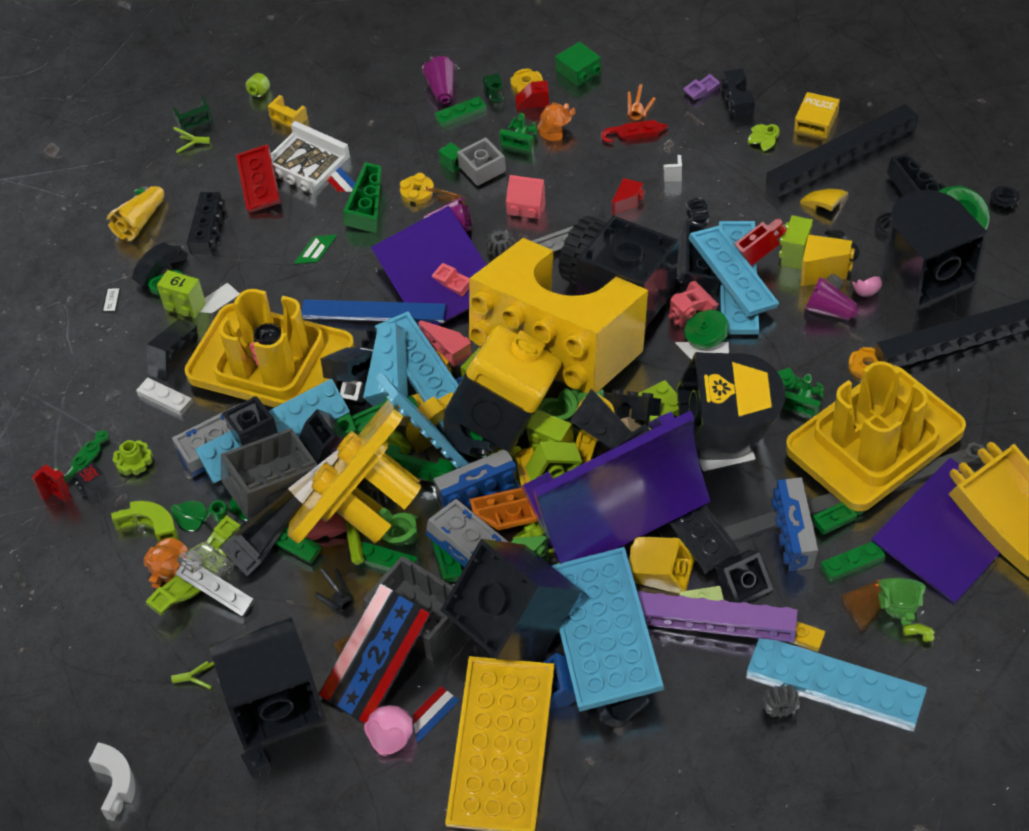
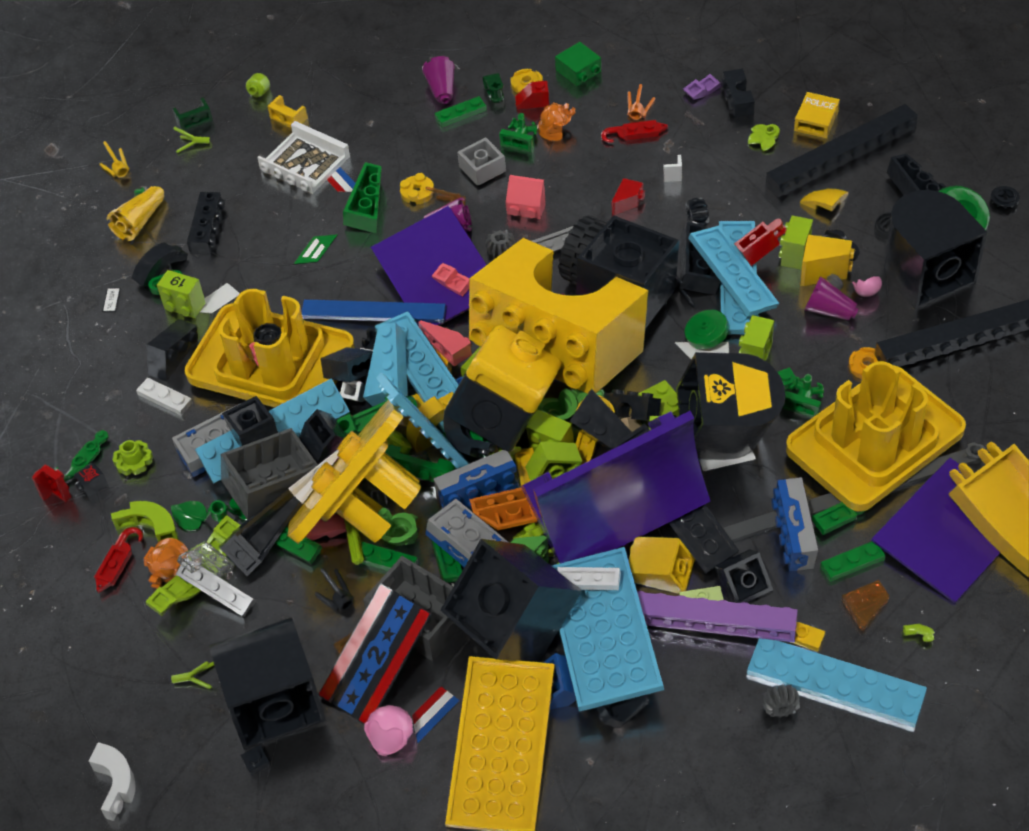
red tile [236,144,281,213] -> none
green brick [438,142,461,173] -> none
coral tile [668,281,719,328] -> none
bright green helmet [878,578,926,625] -> none
none -> red plate [94,527,143,593]
none -> yellow plant [99,141,130,178]
none -> white plate [557,567,621,590]
none -> lime brick [739,315,774,361]

